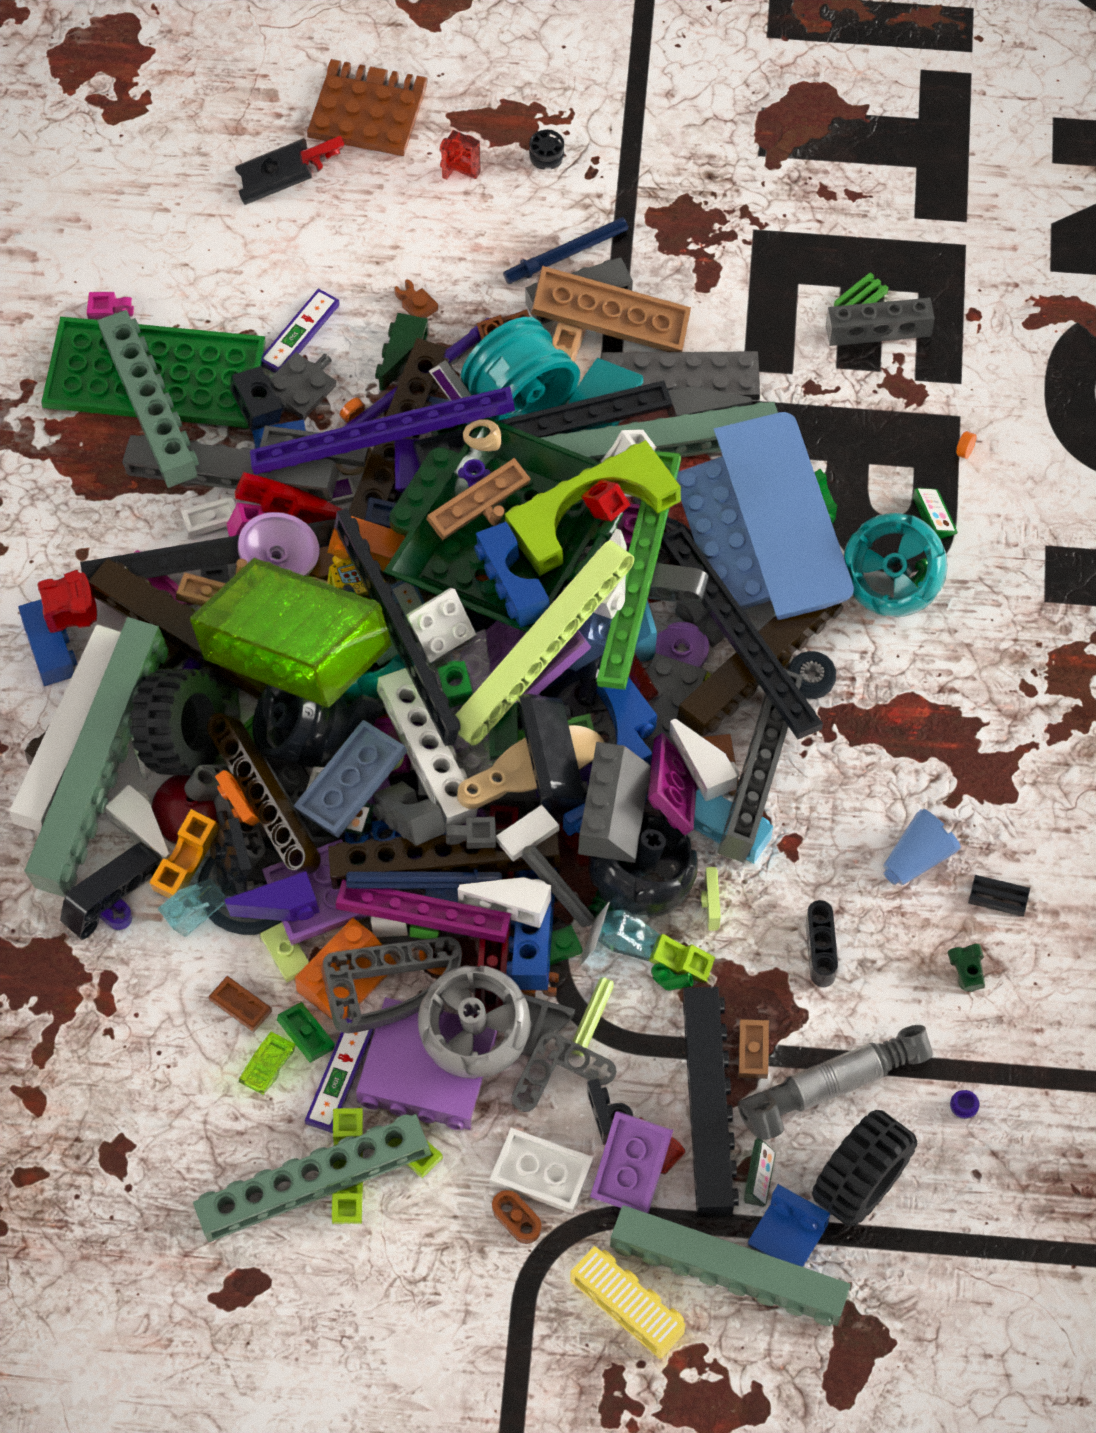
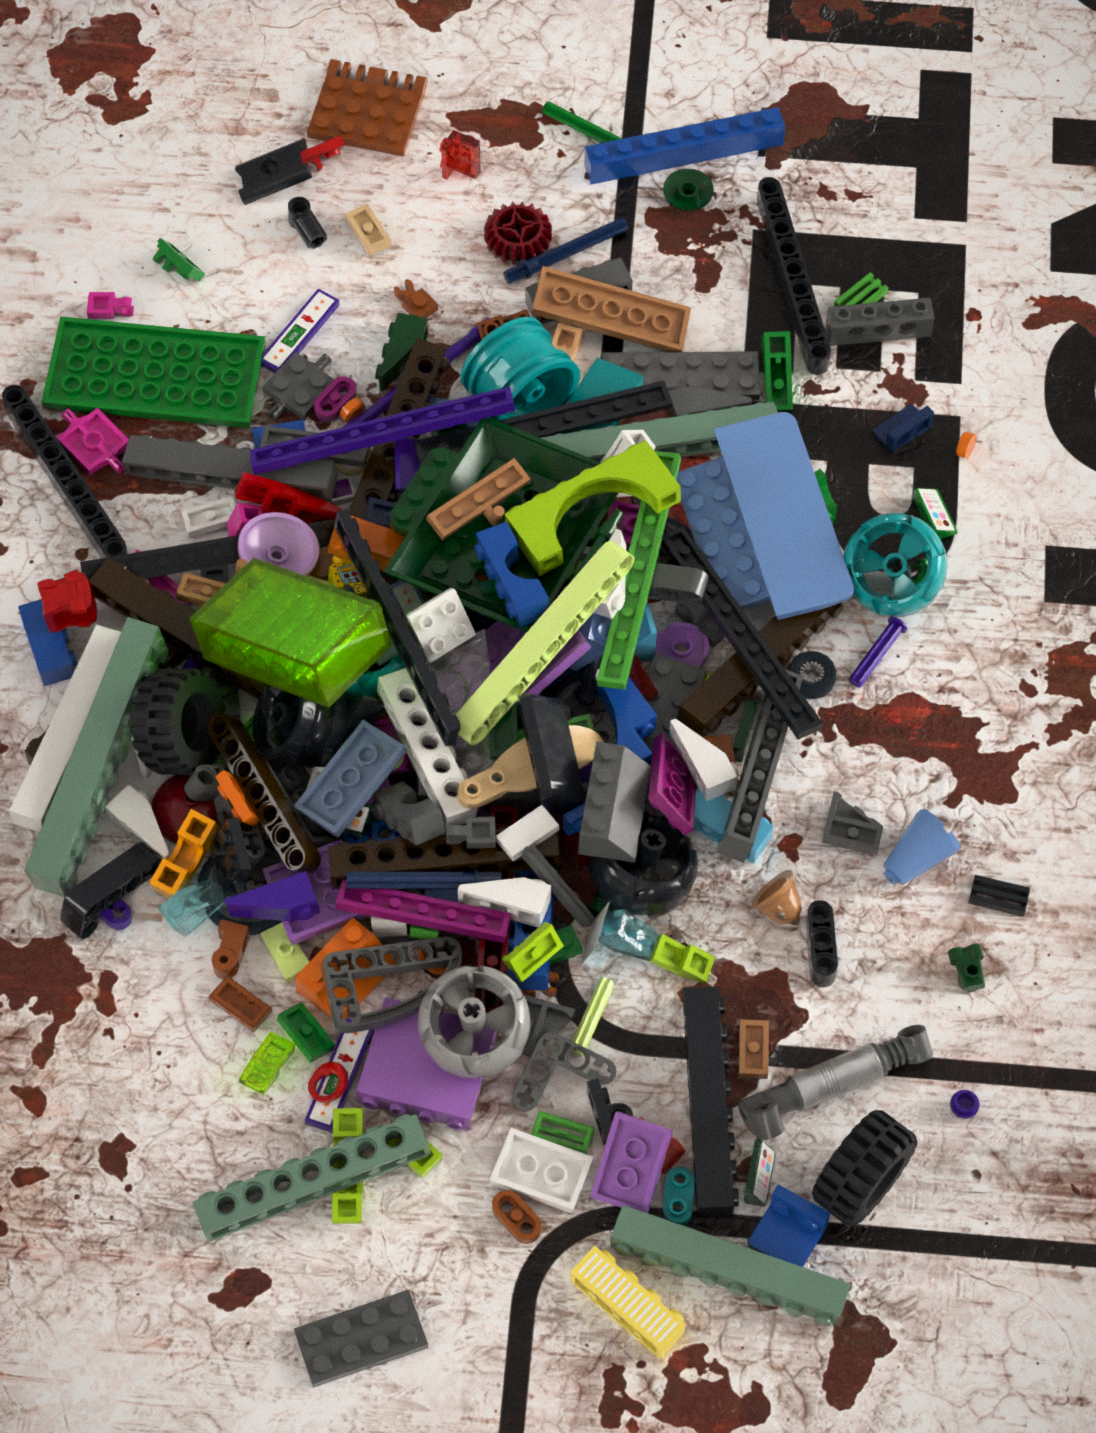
sand green brick [97,310,199,488] -> none
black brick [230,366,284,431] -> none
tile [429,360,472,401] -> none
green brick [437,661,474,708] -> none
dark purple plate [458,459,491,487] -> none
tan piece [463,420,501,452] -> none
black wheel [529,129,564,170] -> none
red brick [581,480,630,522] -> none
green arm [651,963,693,991] -> none
yellowish green plate [701,867,721,931] -> none
none -> black beam [2,385,128,558]
none -> dark pink plate [56,408,129,476]
none -> green plate [153,238,205,281]
none -> dark orange leg [211,919,250,979]
none -> black piece [288,196,327,249]
none -> dark grey plate [294,1289,428,1388]
none -> red piece [308,1061,348,1103]
none -> magenta plate [314,376,357,422]
none -> tan plate [345,204,392,256]
none -> dark red gear [484,201,552,266]
none -> lime plate [502,922,564,982]
none -> bright green tile [531,1111,595,1155]
none -> green axle [542,101,622,143]
none -> blue brick [584,107,785,185]
none -> dark green dish [663,169,714,211]
none -> teal plate [663,1166,695,1225]
none -> dark green tile [733,700,757,762]
none -> medium nougat piece [752,870,802,926]
none -> black beam [757,177,831,374]
none -> green slope [761,331,793,411]
none -> dark grey wing [822,791,883,855]
none -> dark purple axle [849,616,908,688]
none -> dark blue panel [872,404,934,453]

